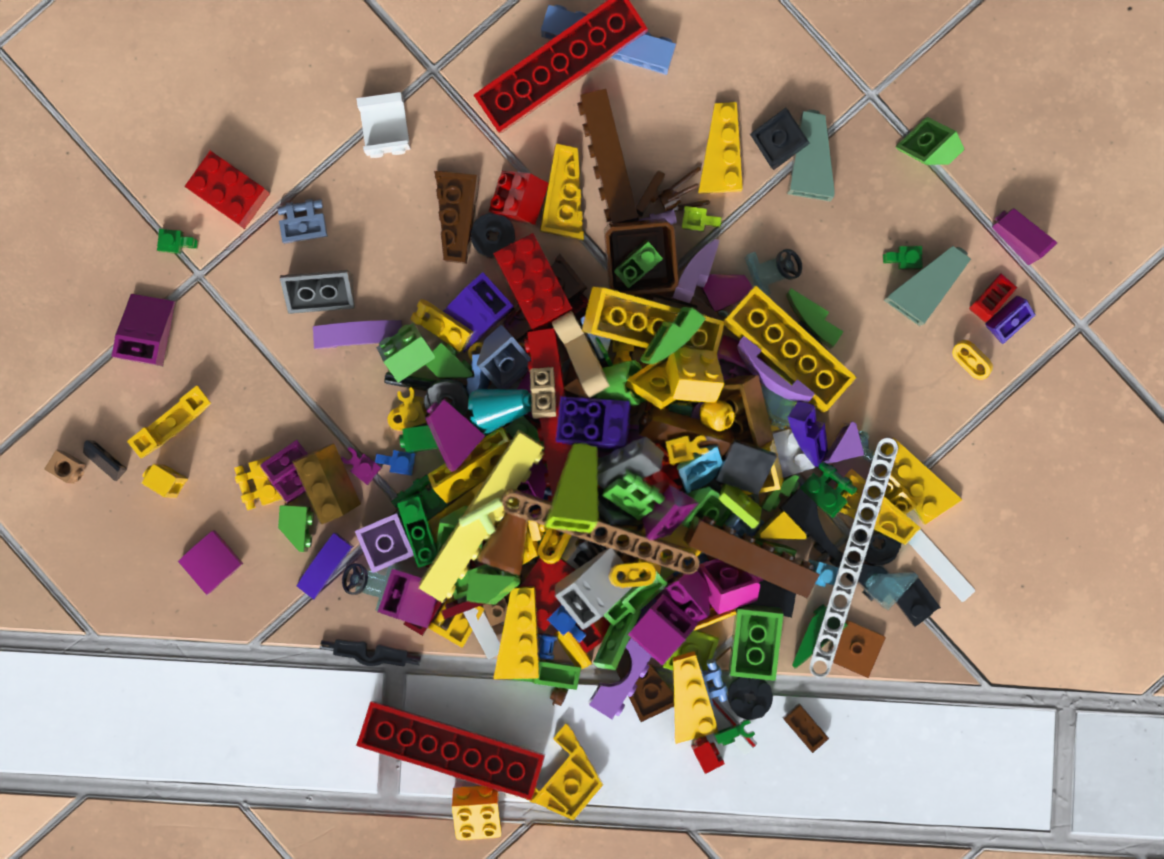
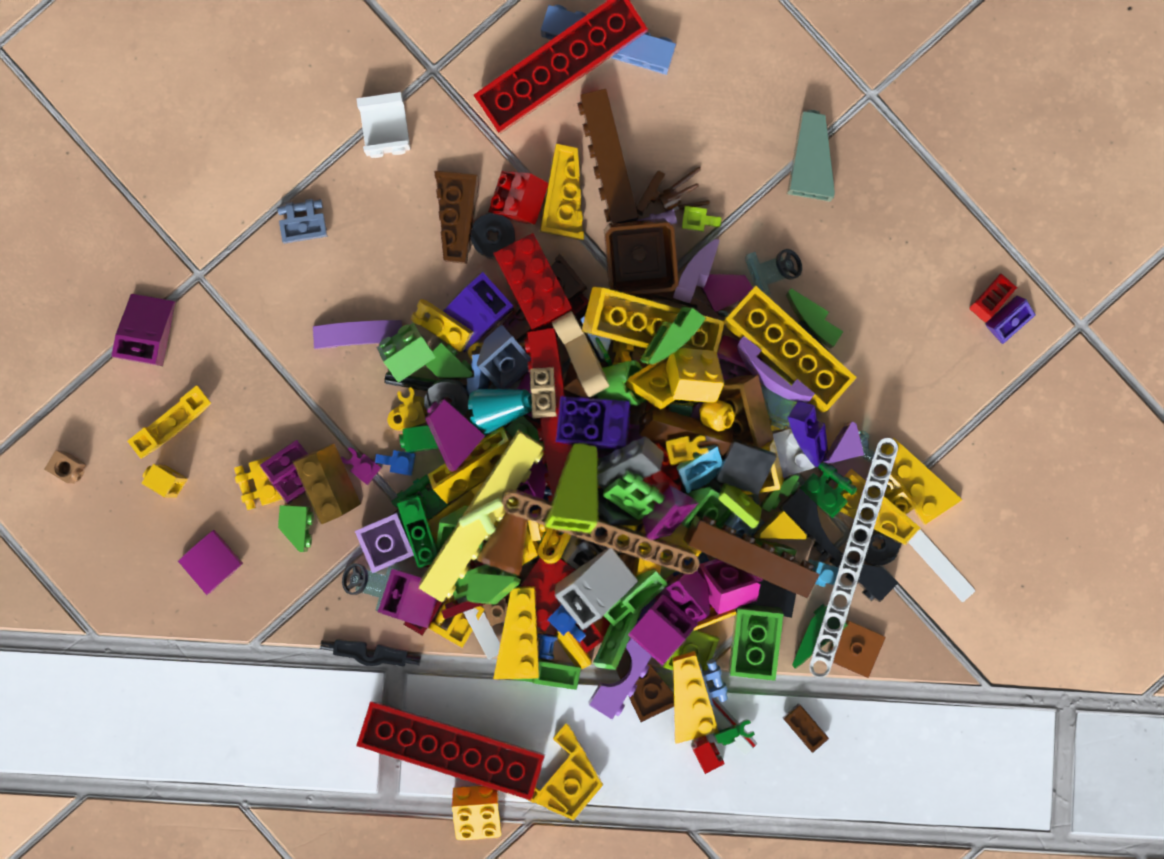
black slope [83,440,127,481] -> none
green plate [157,229,198,254] -> none
red brick [184,150,270,230] -> none
dark grey slope [280,270,355,314] -> none
dark purple slope [297,533,354,600] -> none
reddish brown plate [550,687,569,706] -> none
yellow plate [609,562,656,588] -> none
bright green slope [614,239,663,289] -> none
yellow wing [698,102,743,194] -> none
black plate [727,677,773,720] -> none
black tile [750,107,810,170] -> none
clear light blue slope [863,572,918,610] -> none
green plate [883,246,923,270] -> none
sand green slope [884,246,971,326] -> none
black plate [889,571,941,627] -> none
bright green slope [895,117,965,165] -> none
yellow plate [952,340,993,380] -> none
magenta slope [992,208,1058,265] -> none

